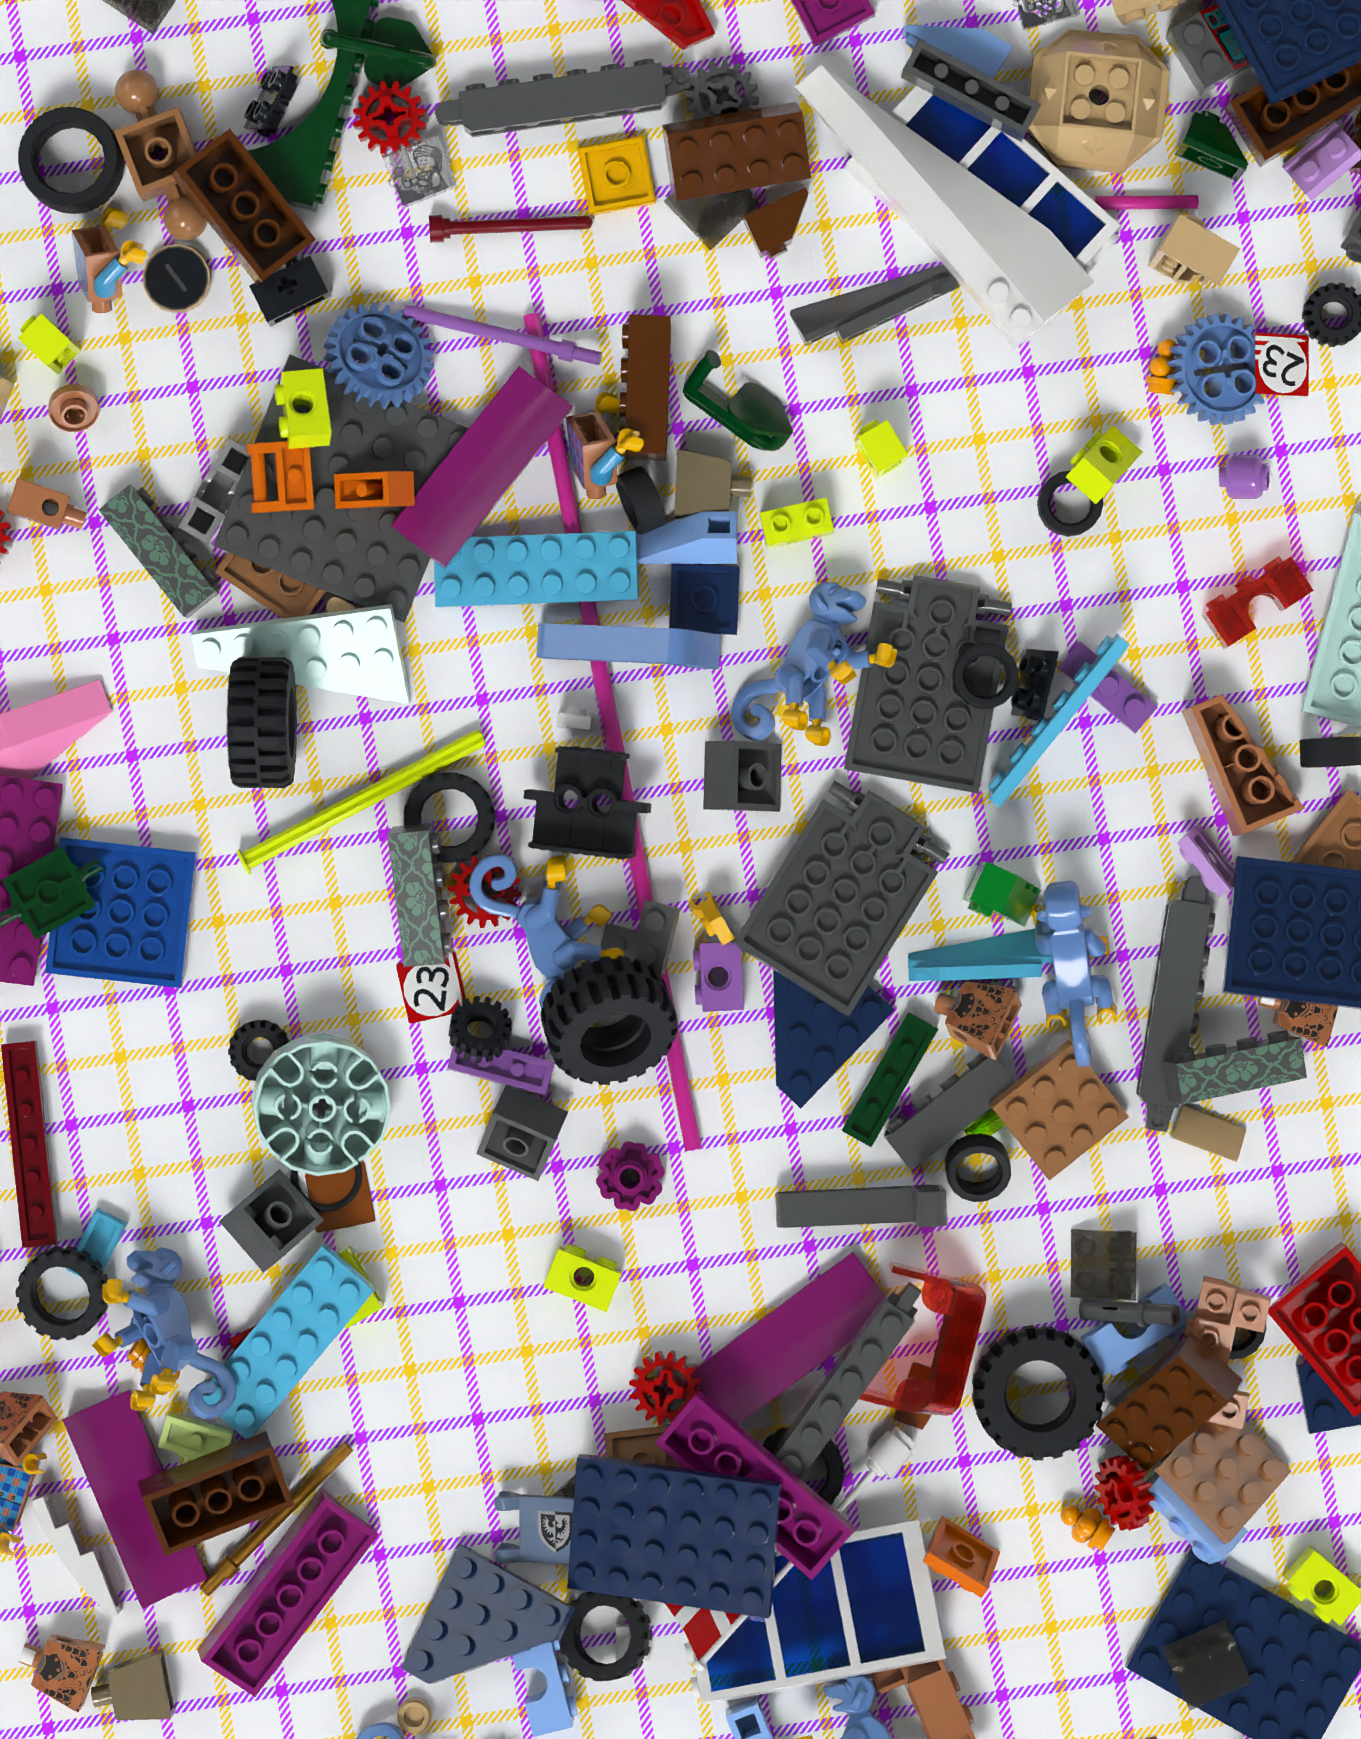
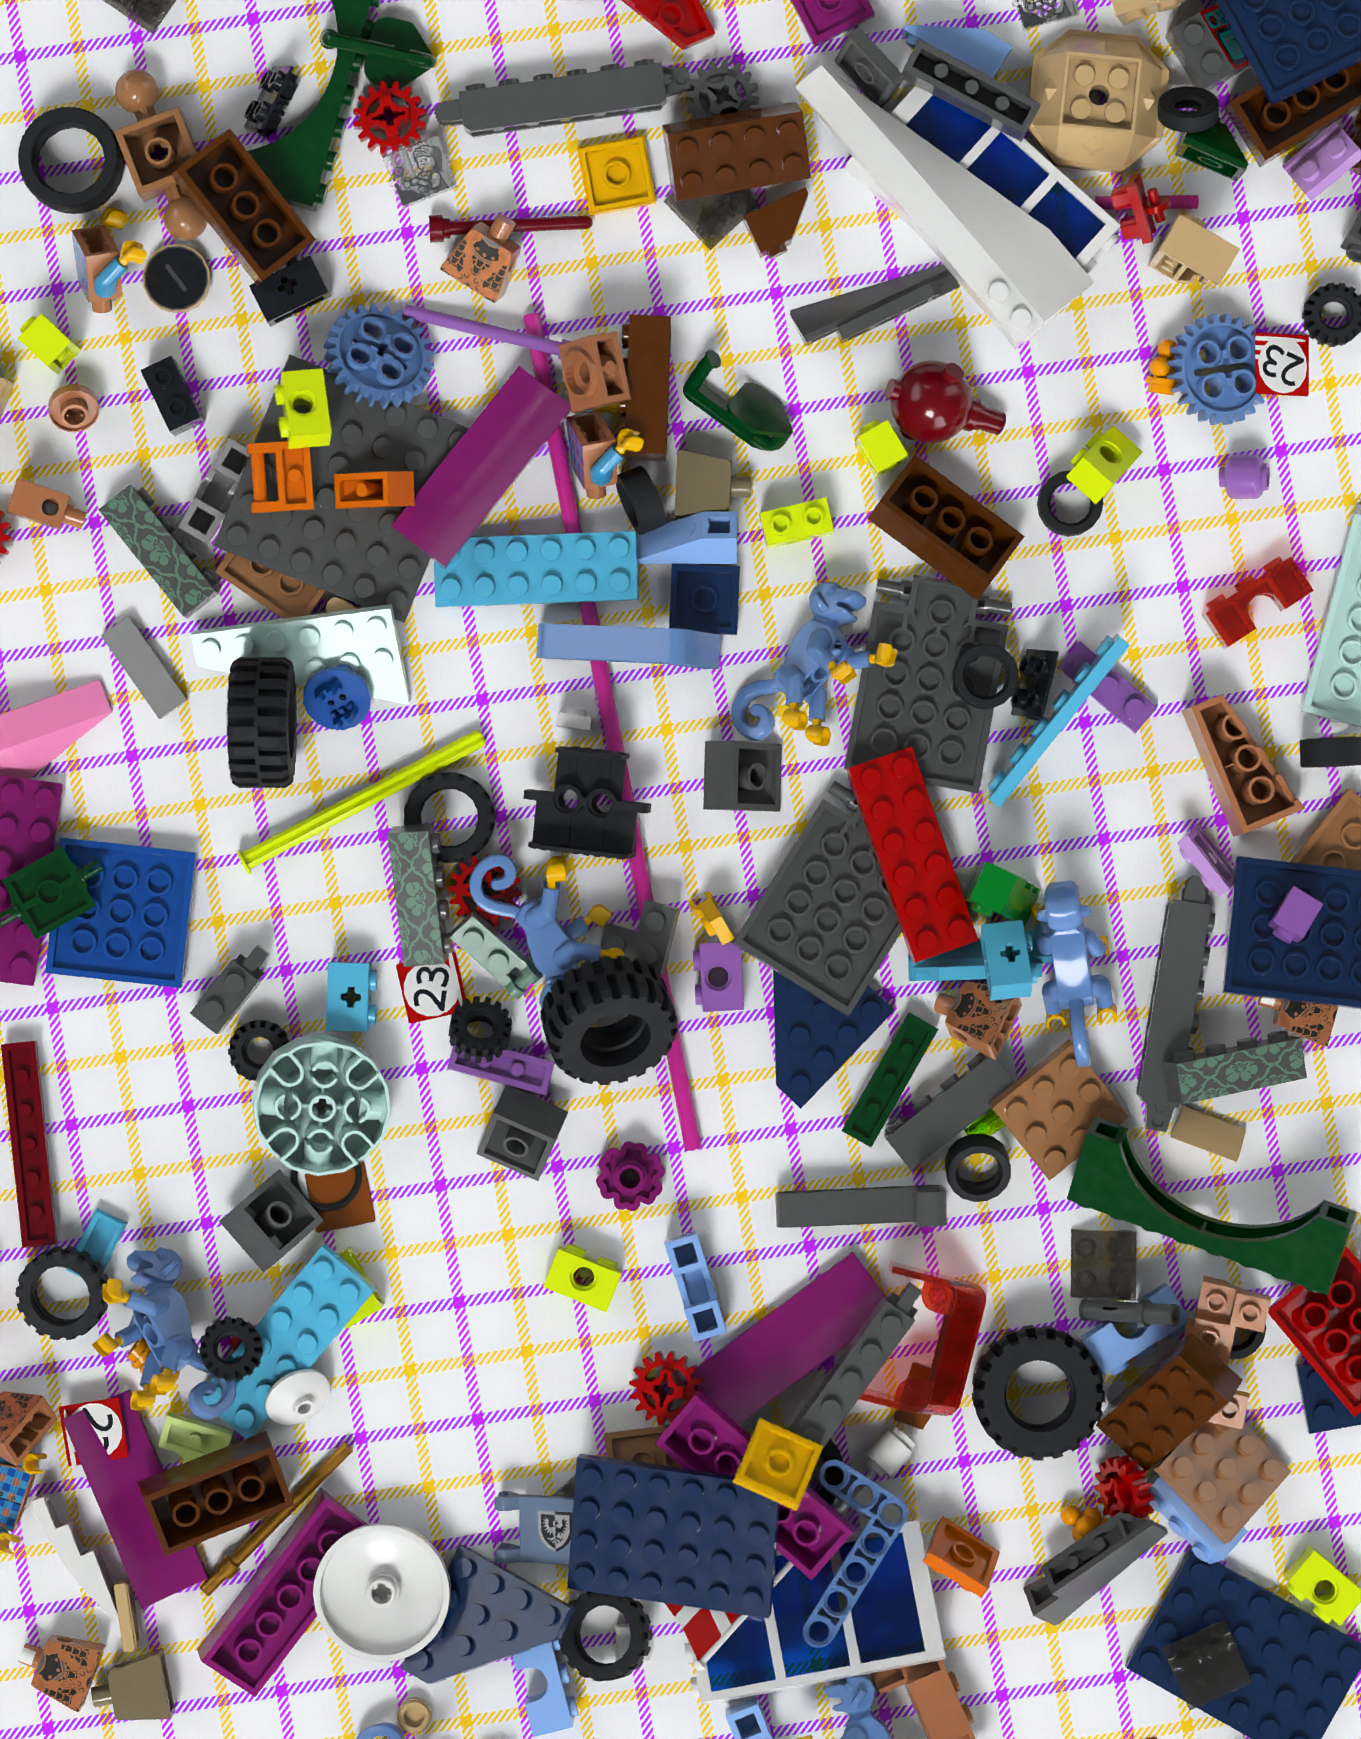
none -> sticker [59,1397,128,1466]
none -> light grey tile [101,616,188,720]
none -> tan tile [113,1578,141,1653]
none -> black brick [140,356,205,436]
none -> dark grey hinge [190,945,269,1035]
none -> black tyre [199,1316,263,1382]
none -> white dish [265,1369,330,1425]
none -> blue plate [303,664,372,730]
none -> white dish [313,1523,451,1662]
none -> medium azure brick [326,962,377,1032]
none -> torso [440,214,521,303]
none -> plate [450,911,543,999]
none -> nougat brick [558,331,631,413]
none -> light blue arch [664,1231,727,1342]
none -> yellow tile [733,1418,823,1511]
none -> medium blue beam [802,1460,908,1648]
none -> dark grey tile [835,27,905,108]
none -> red plate [846,747,979,963]
none -> reddish brown brick [867,455,1025,600]
none -> dark red piece [885,361,1006,443]
none -> medium azure brick [980,920,1038,1001]
none -> dark grey wedge [1023,1512,1168,1625]
none -> dark green arch [1067,1116,1357,1295]
none -> red hips [1111,173,1172,244]
none -> black tyre [1158,86,1219,133]
none -> medium lavender brick [1268,886,1323,943]

